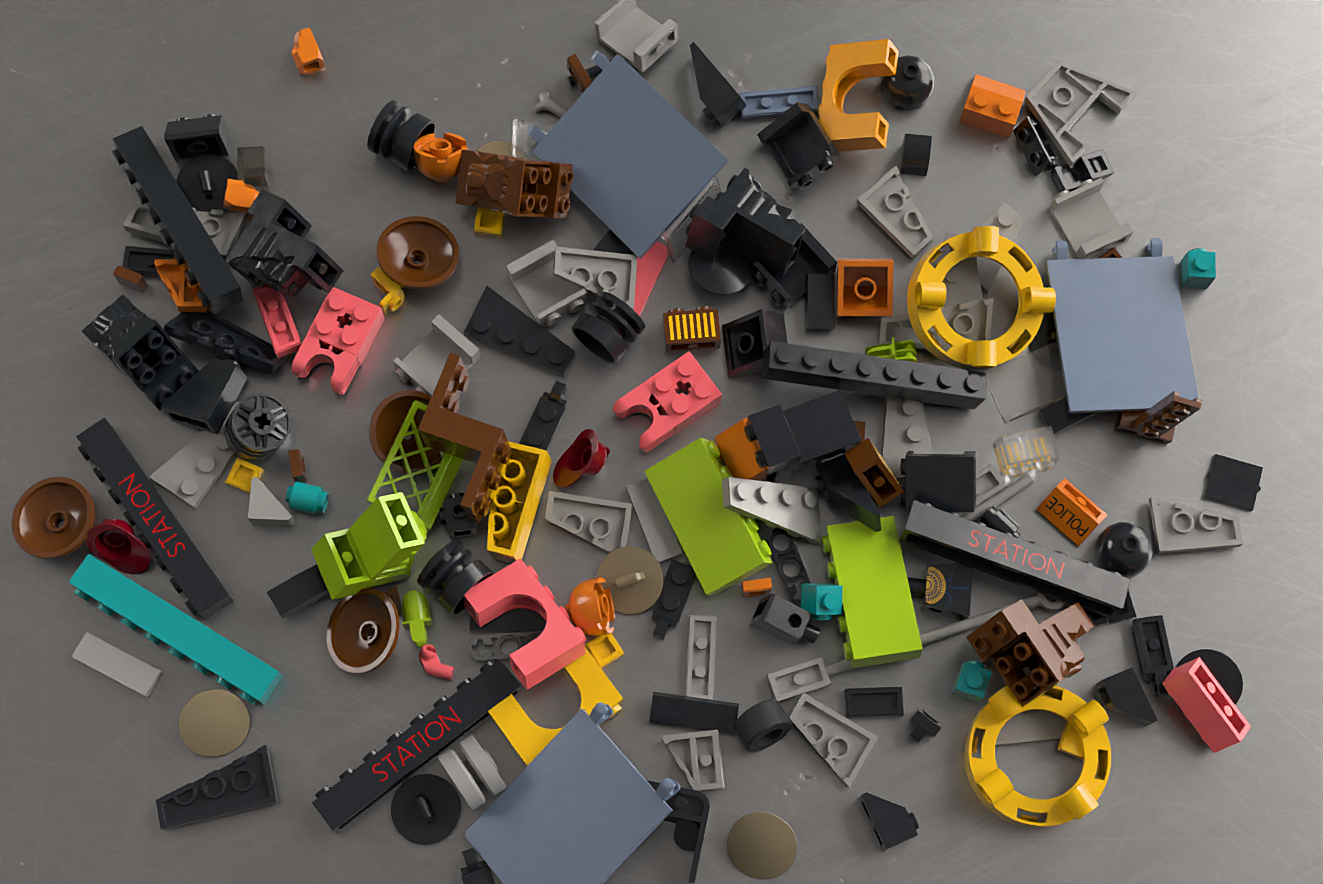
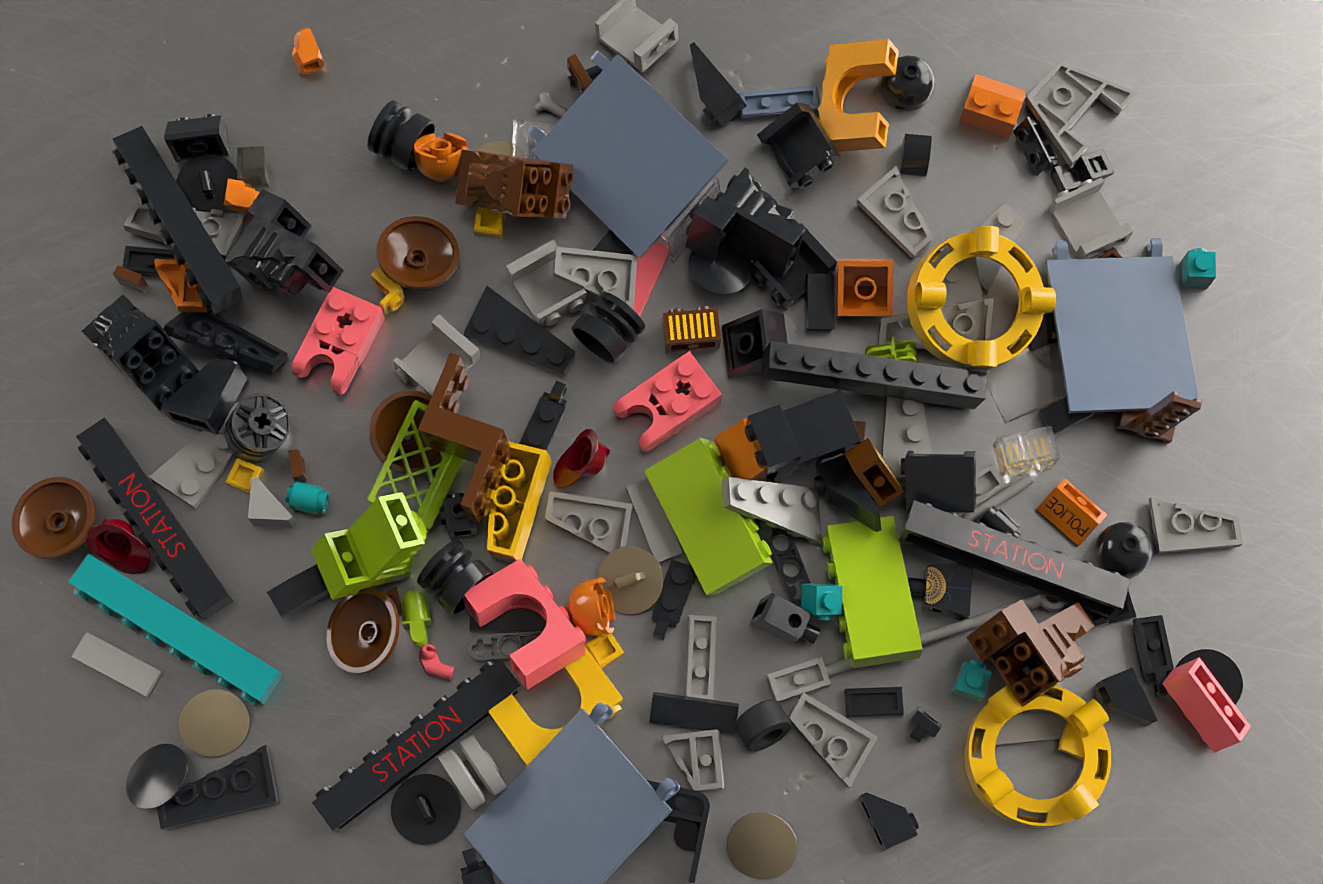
coral tile [252,285,302,358] -> none
orange tile [741,578,772,598] -> none
black piece [1204,454,1263,511] -> none
none -> black shield [126,744,188,809]

